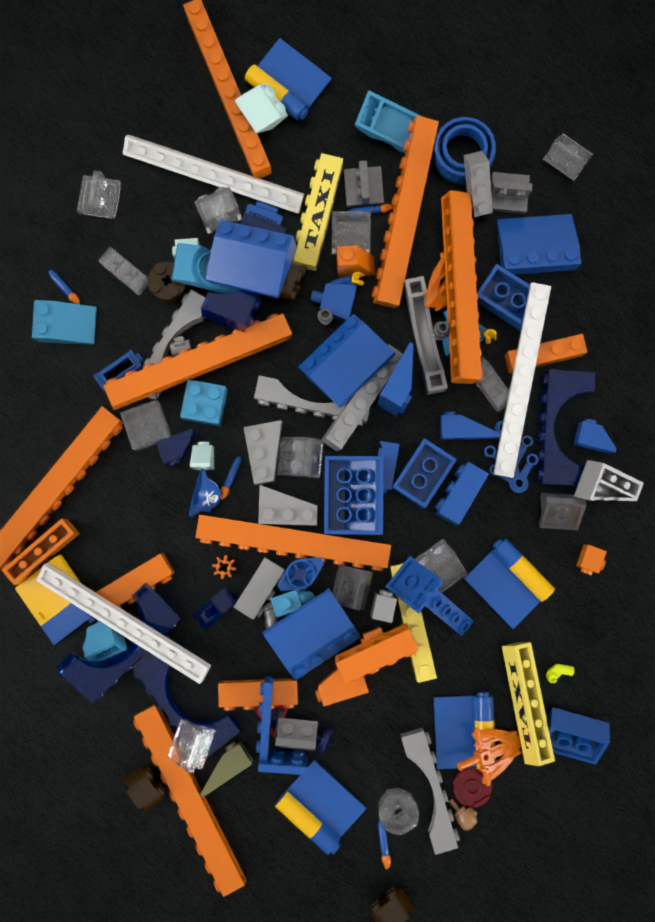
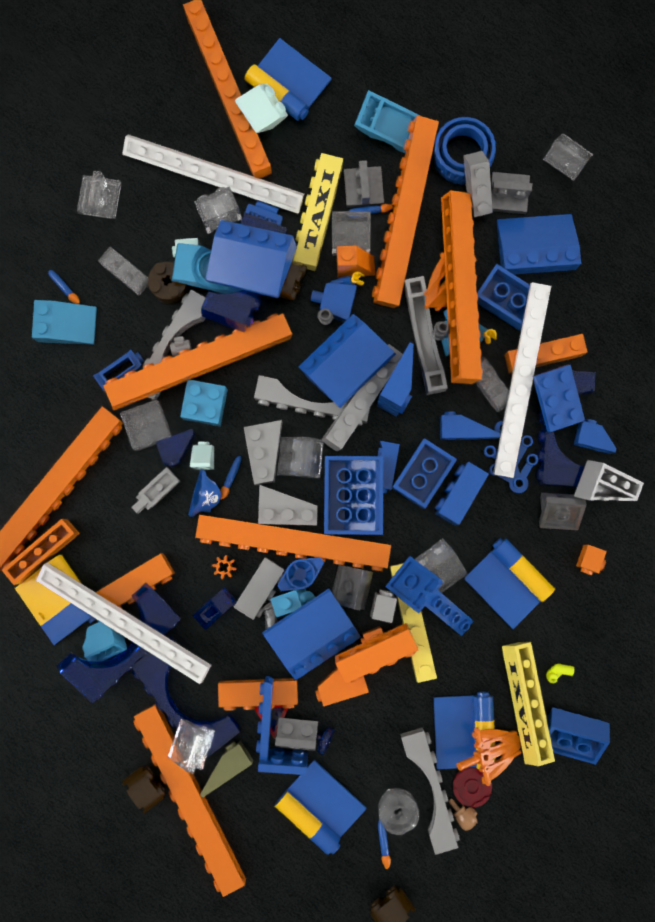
none -> light grey hinge [132,467,181,514]
none -> blue plate [532,365,585,432]

